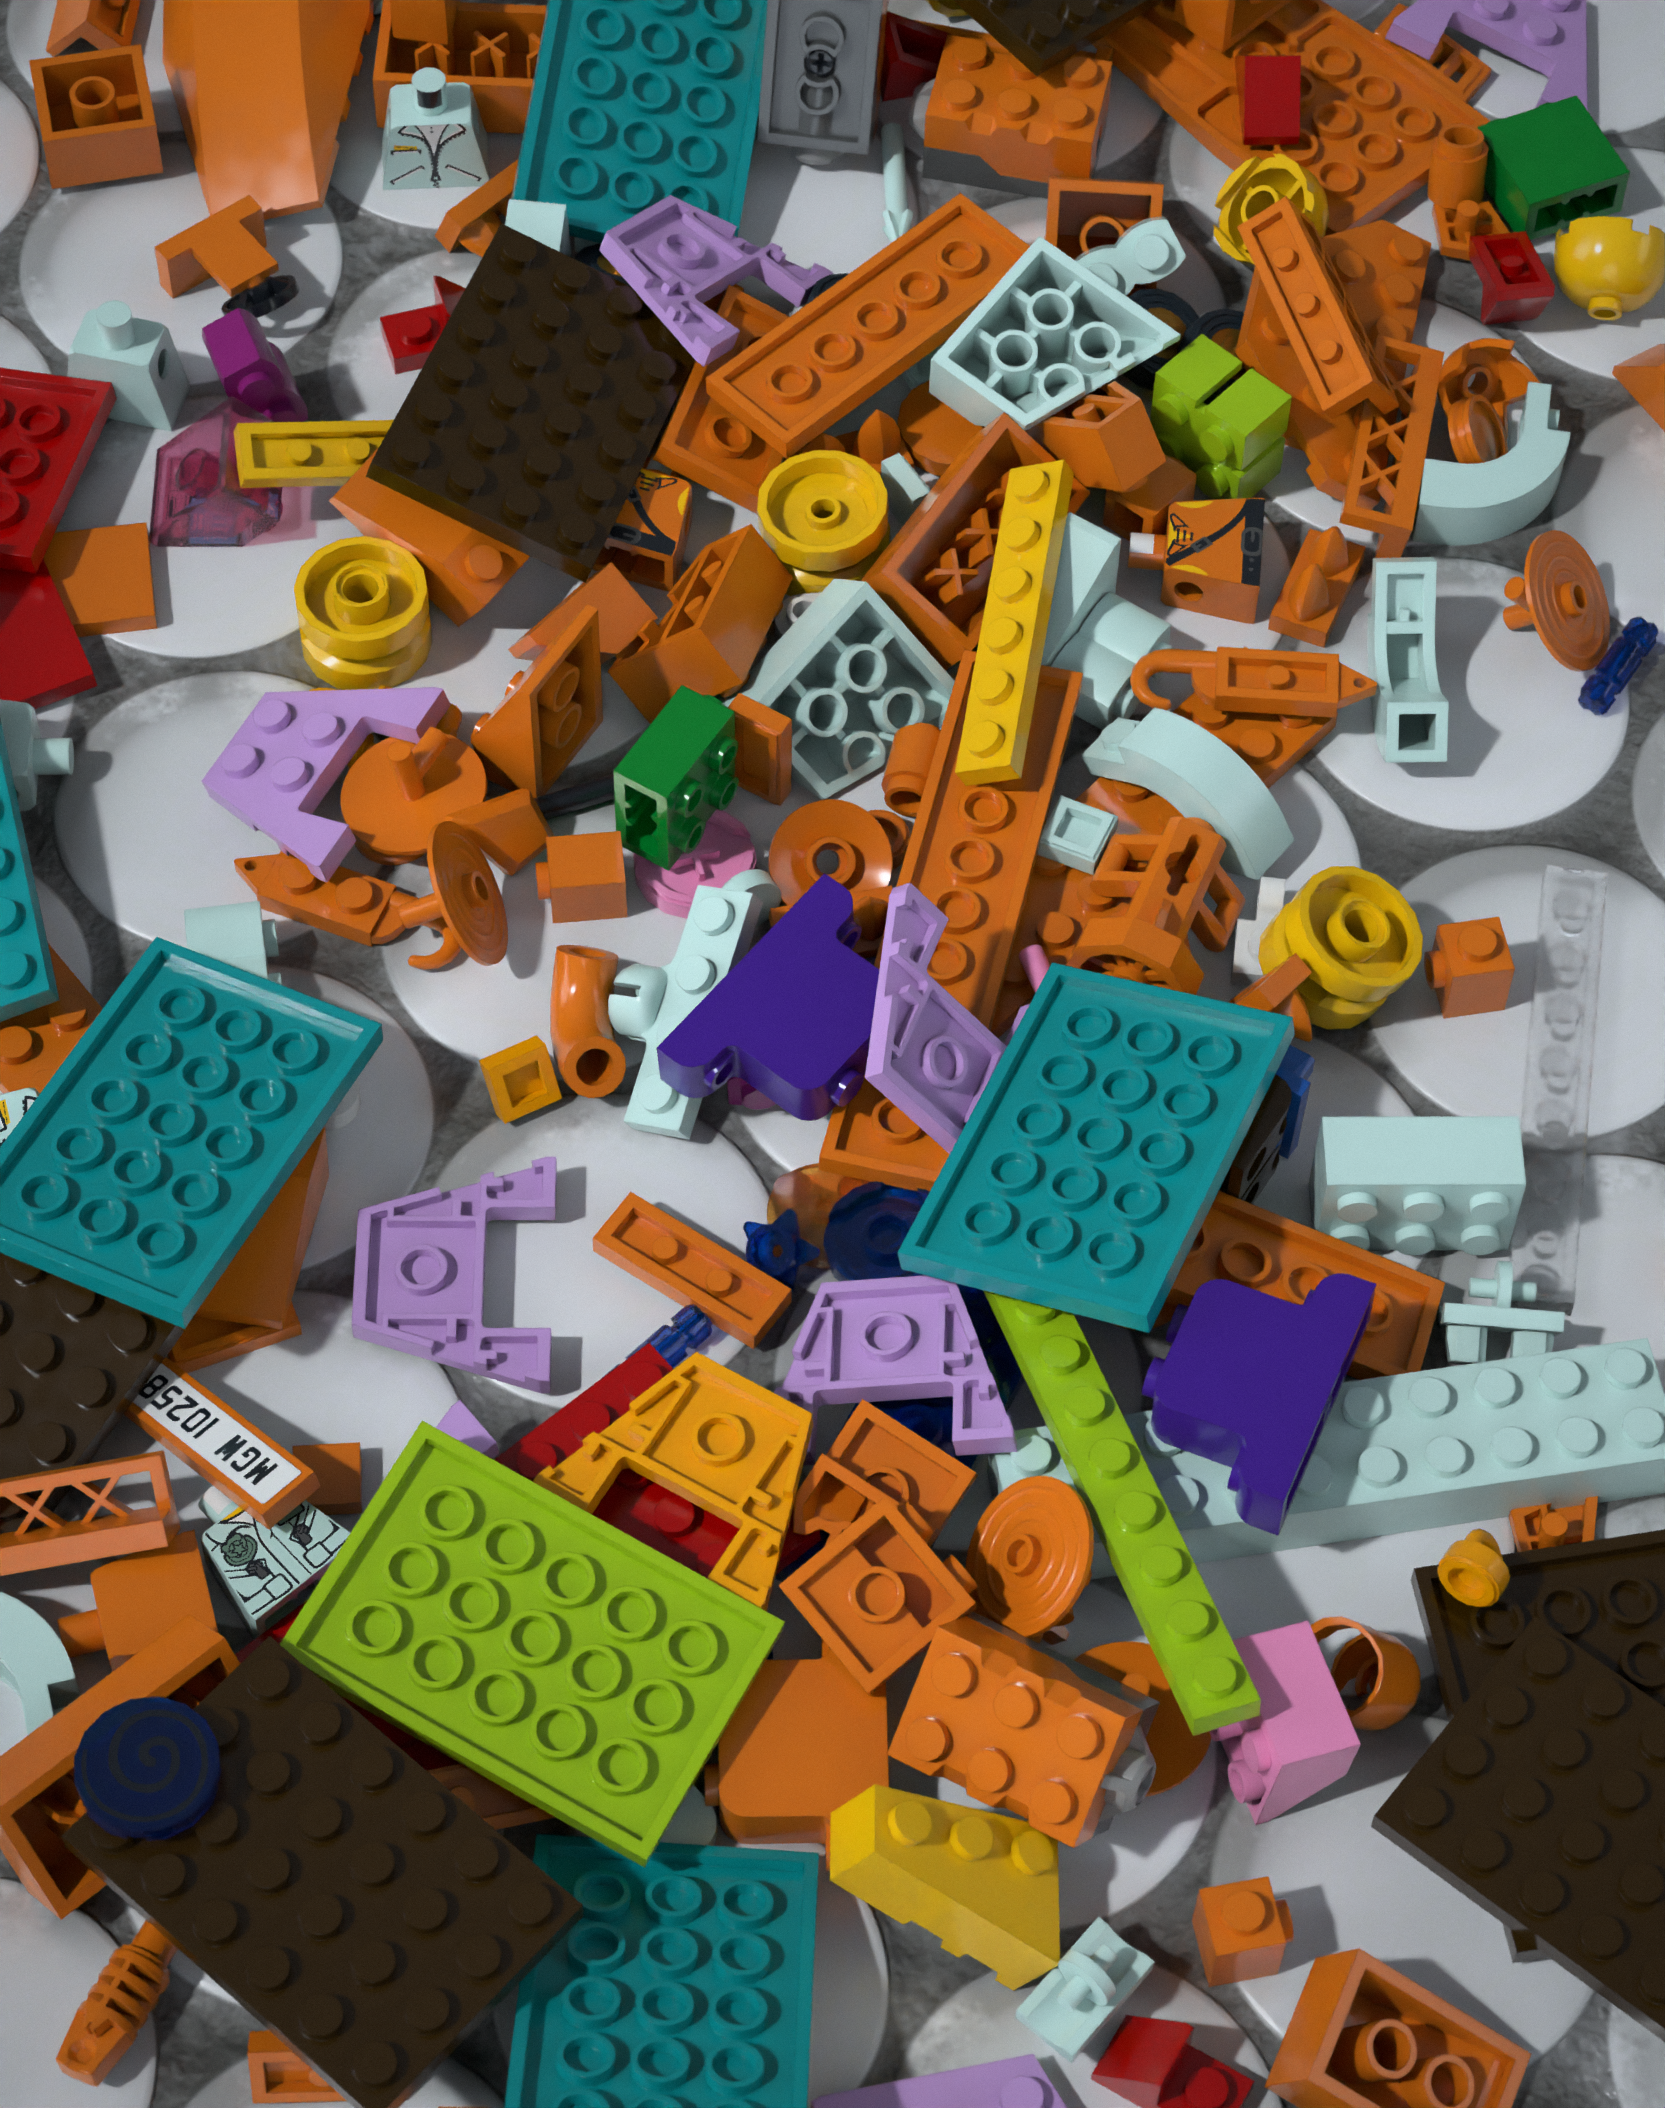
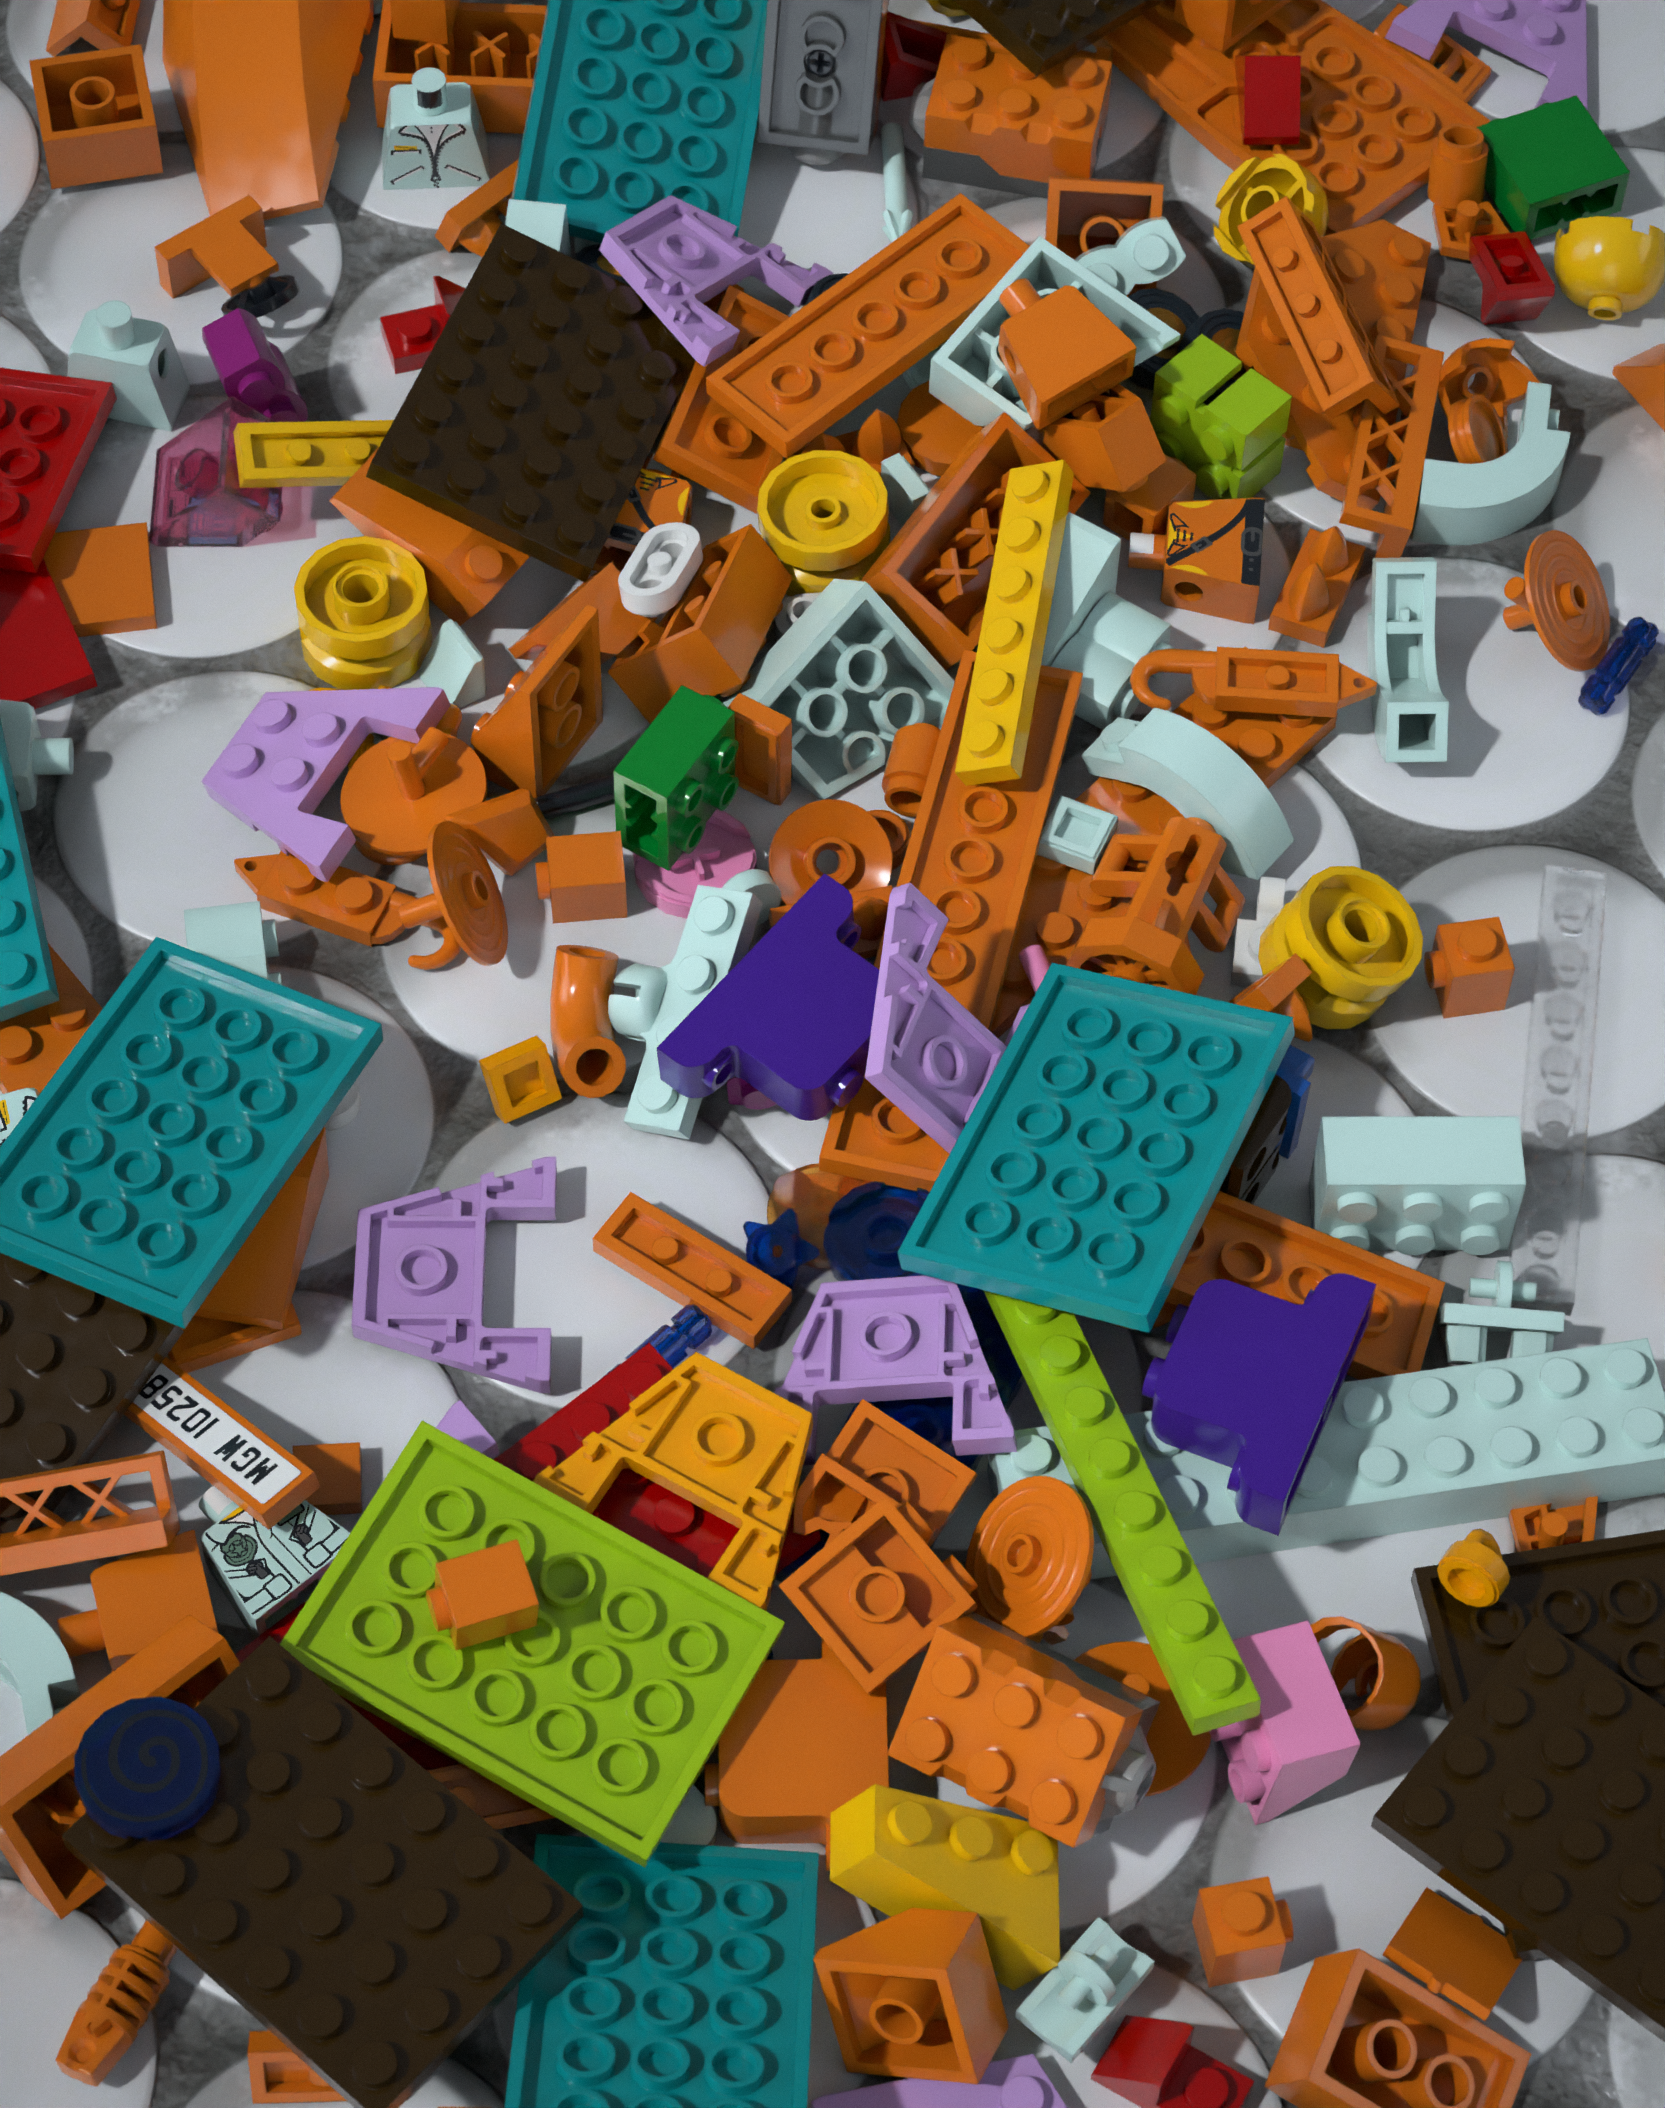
none -> light aqua slope [419,619,487,709]
none -> orange brick [426,1539,539,1650]
none -> white plate [618,522,703,617]
none -> orange slope [813,1908,1009,2084]
none -> orange torso [998,278,1137,431]
none -> orange piece [1382,1887,1523,2021]

